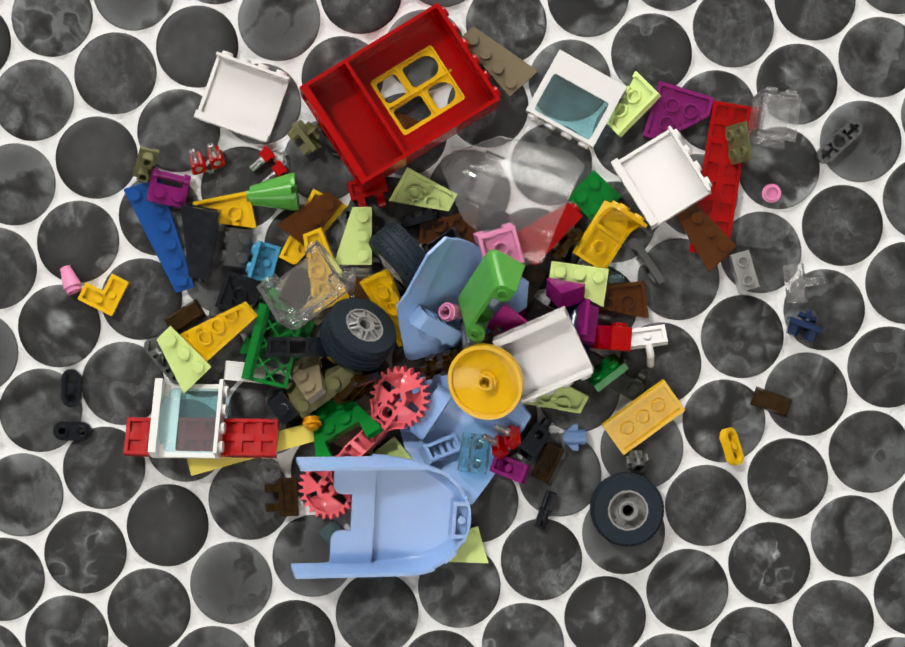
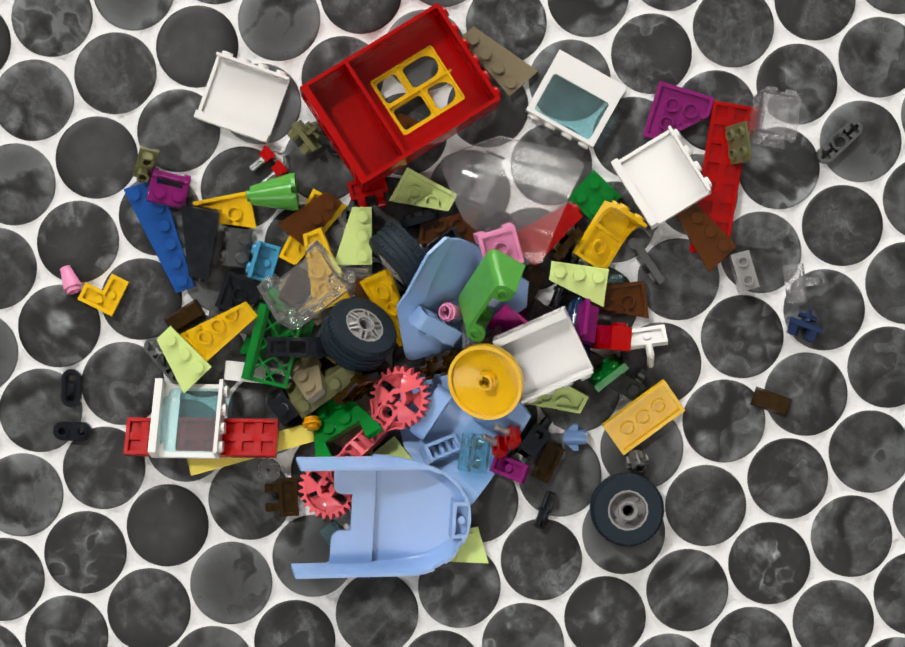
piece [189,143,226,175] -> none
magenta slope [546,278,585,308] -> none
yellowish green wing [607,71,661,137] -> none
yellow plate [719,427,744,466] -> none
bright pink plate [762,184,781,203] -> none

